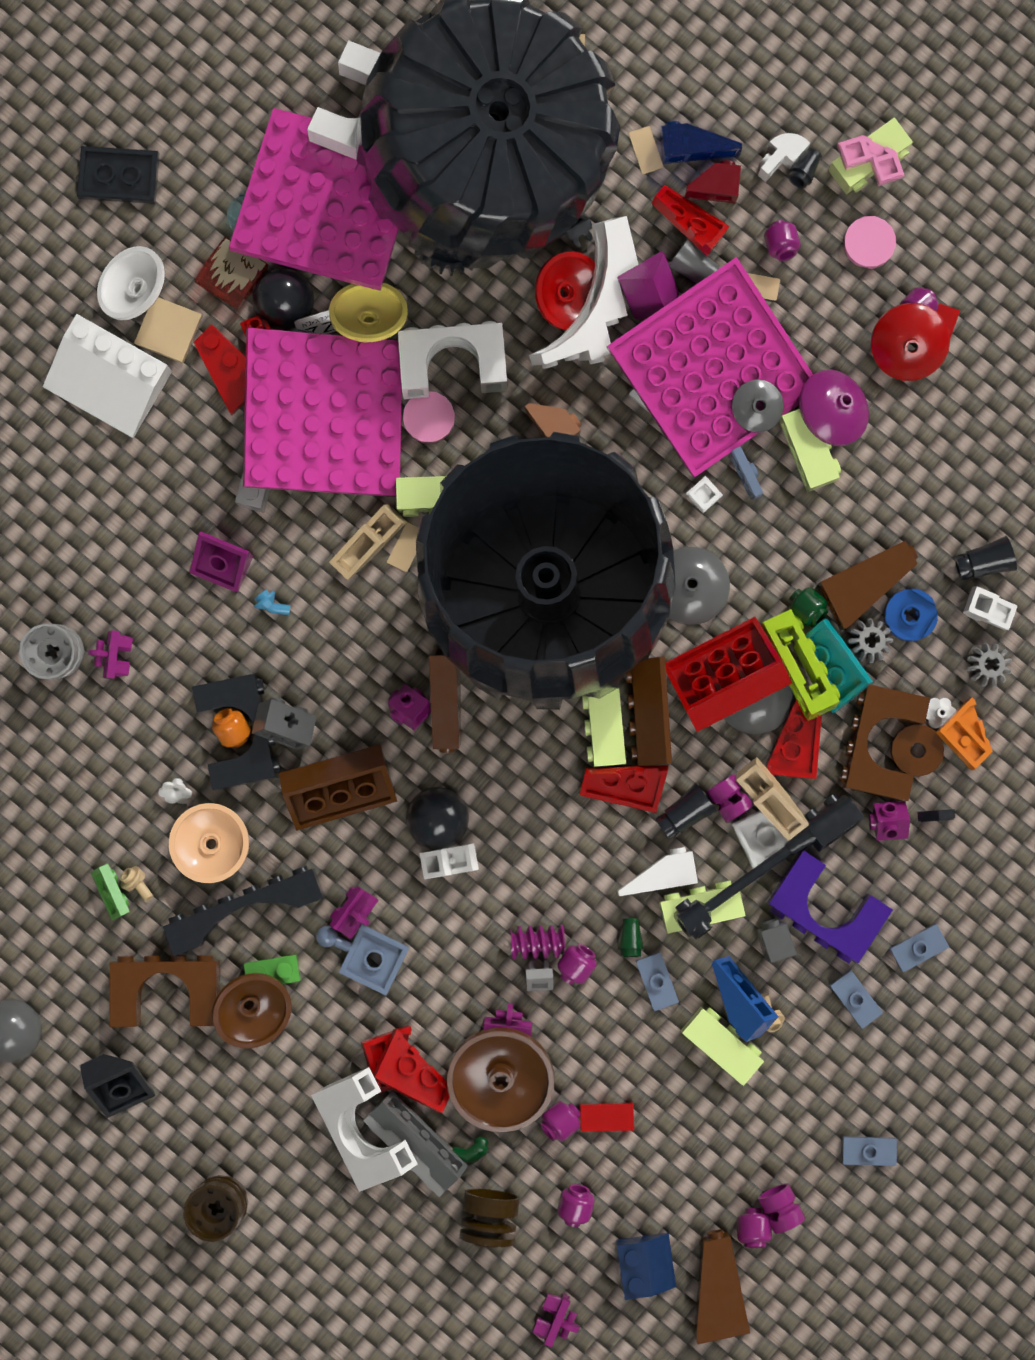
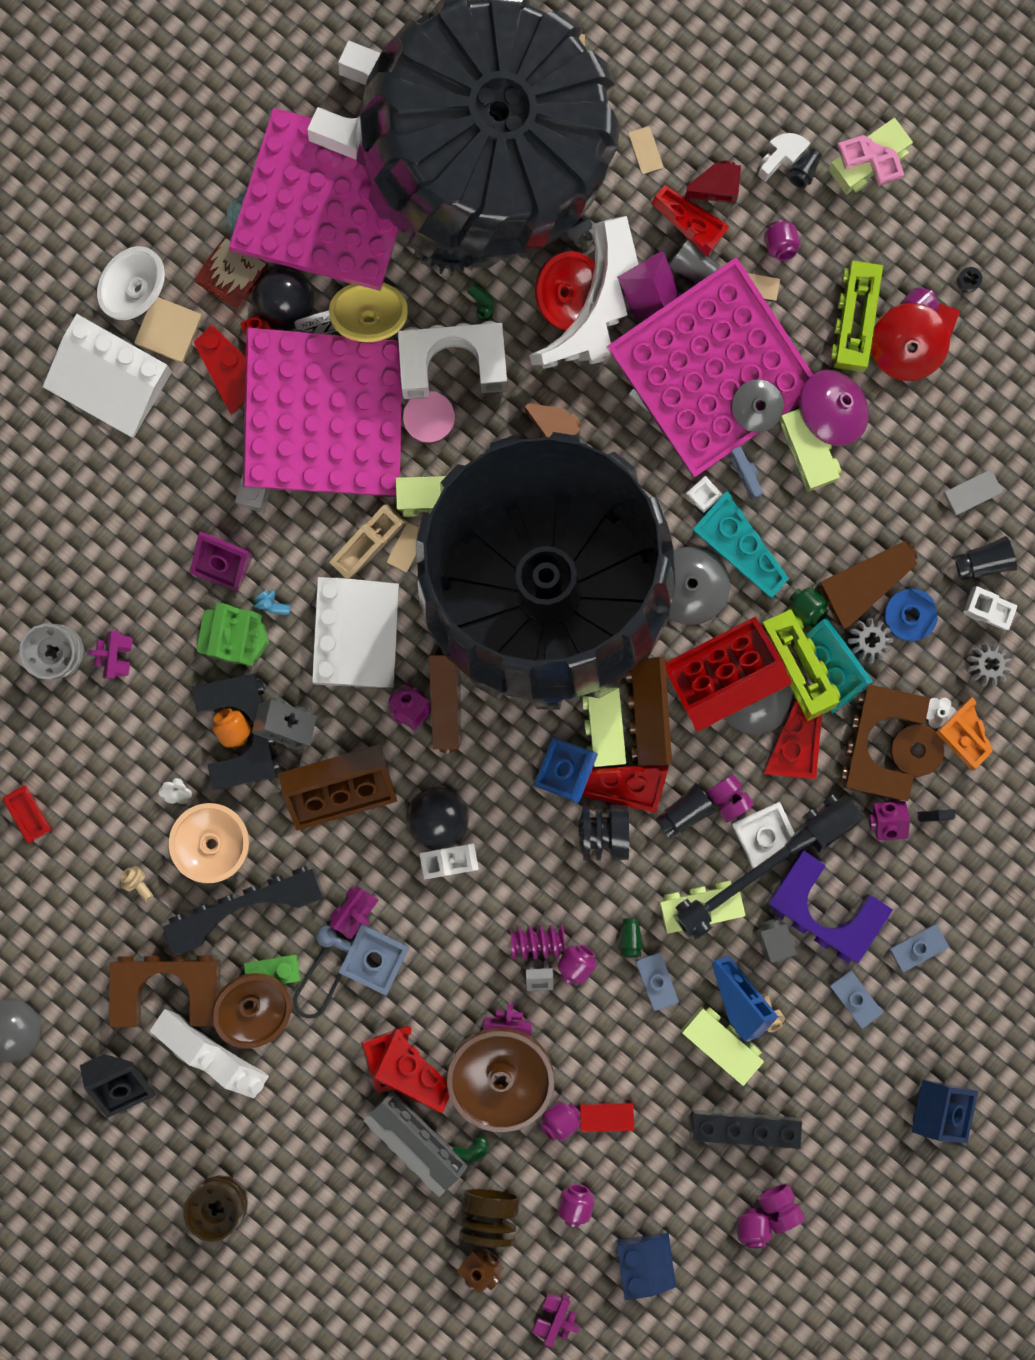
black tile [77,146,160,204] -> none
bright green plate [91,864,130,921] -> none
white arch [311,1067,418,1192] -> none
white slope [617,847,698,896] -> none
clear blue slope [660,121,742,164] -> none
reddish brown slope [694,1229,750,1344] -> none
tan slope [736,757,809,841] -> none
sand blue plate [842,1136,897,1166] -> none
bright pink tile [844,216,896,269] -> none
none -> red tile [2,785,52,844]
none -> white arch [150,1009,269,1098]
none -> bright green piece [197,603,269,666]
none -> black piece [293,930,356,1018]
none -> white slope [312,577,399,688]
none -> reddish brown brick [456,1246,504,1294]
none -> dark green arm [467,283,494,320]
none -> blue tile [533,737,598,803]
none -> black wheel [578,805,630,861]
none -> black piece [691,1110,802,1149]
none -> teal wing [692,491,789,599]
none -> lime brick [830,260,883,373]
none -> dark blue slope [912,1080,978,1144]
none -> light grey tile [943,469,1003,516]
none -> black bush [957,267,983,293]

